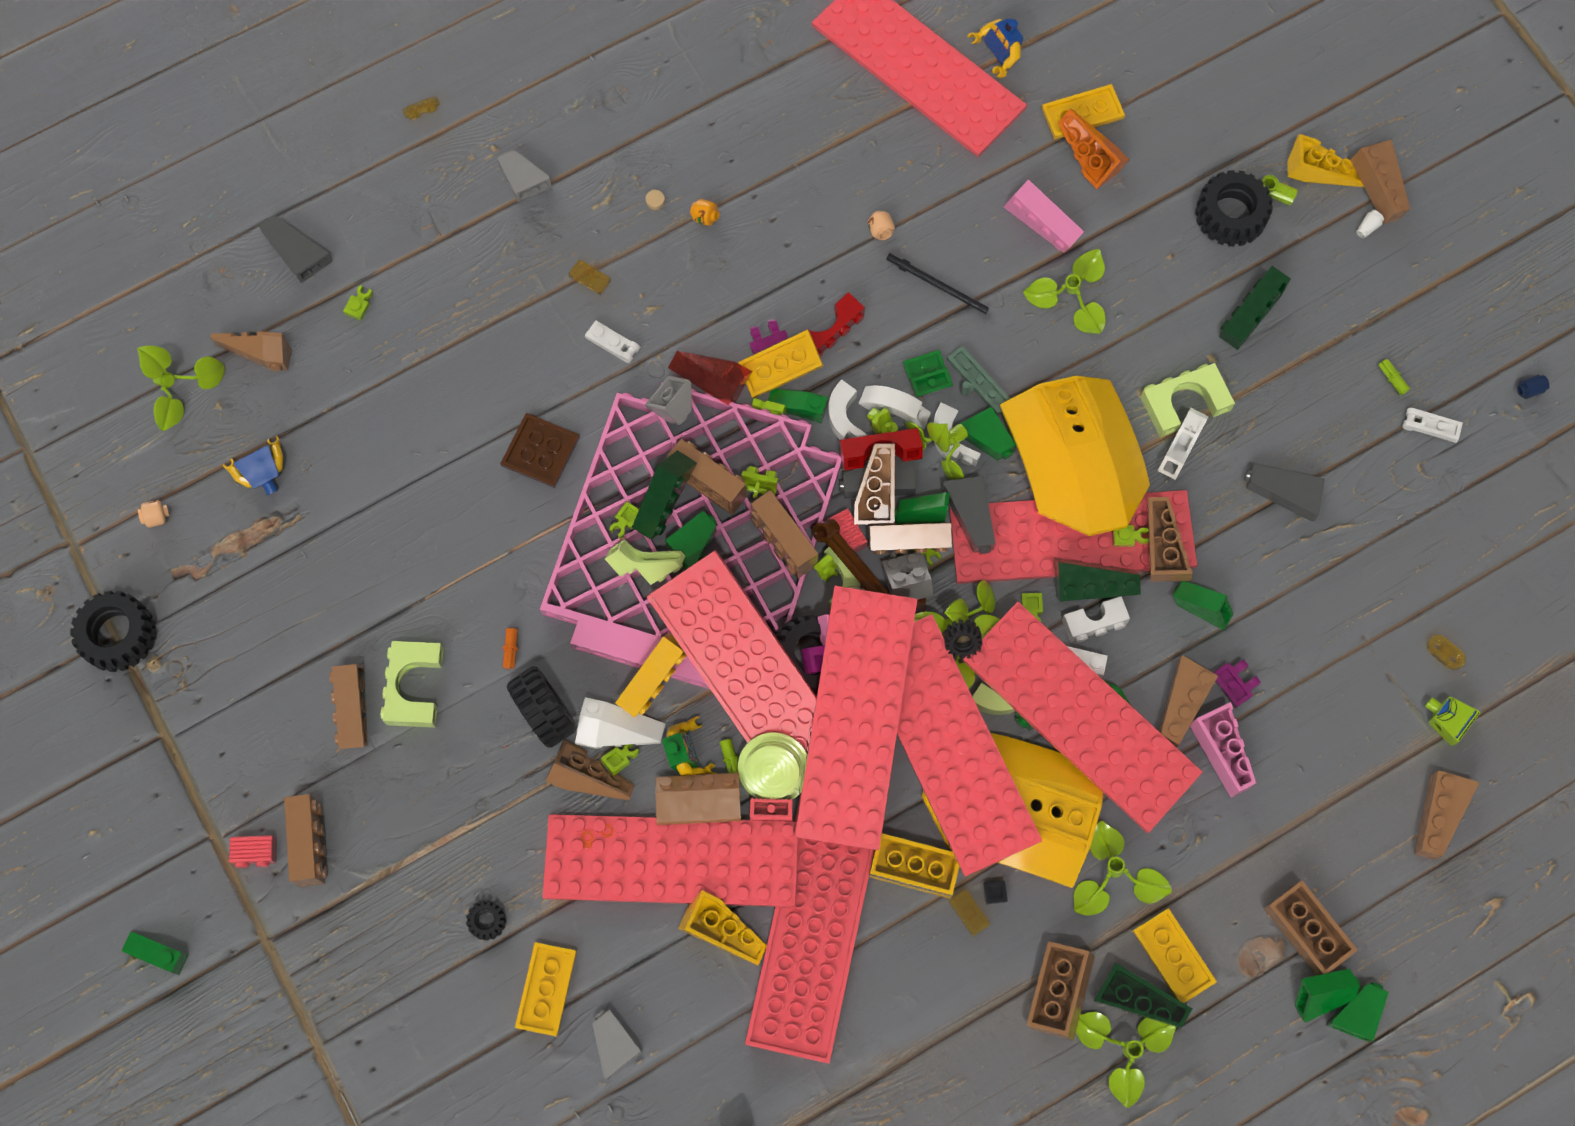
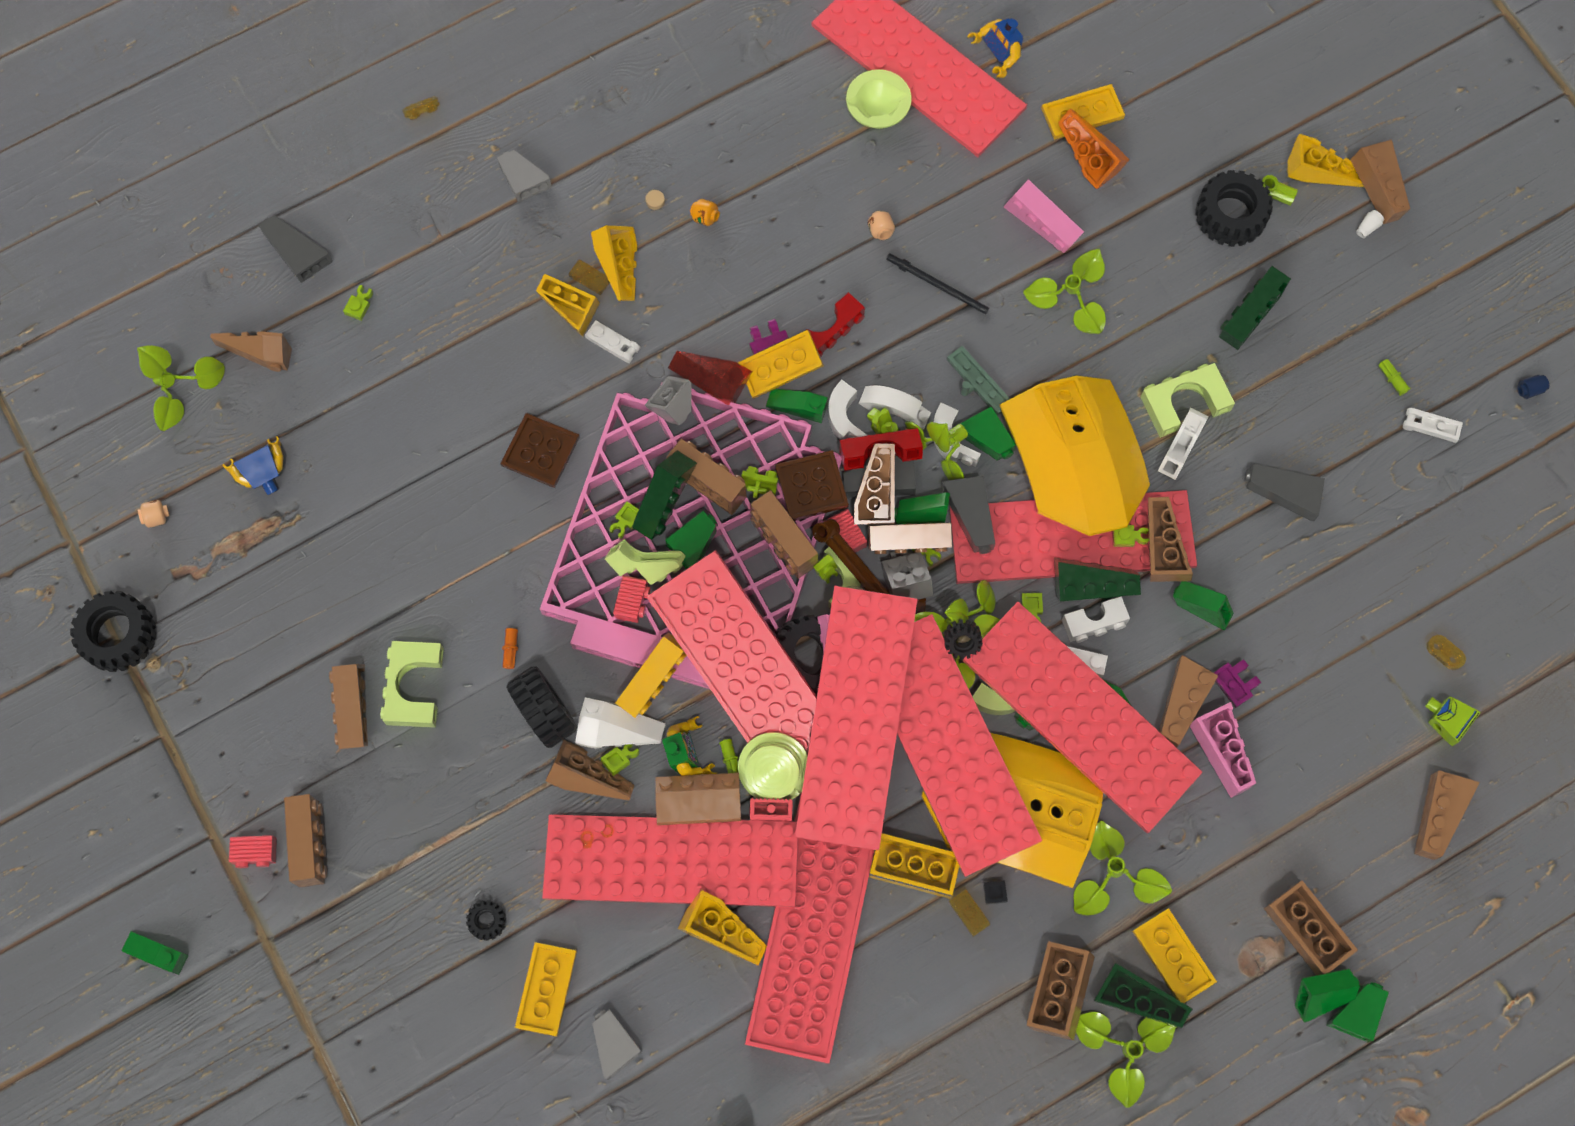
lime plate [751,398,787,415] -> none
magenta panel [801,645,825,674] -> none
green slope [902,350,953,398] -> none
none -> yellow wedge [536,274,600,337]
none -> yellow wedge [591,225,637,301]
none -> coral brick [613,575,651,623]
none -> reddish brown plate [775,450,849,521]
none -> yellowish green piece [846,69,912,129]

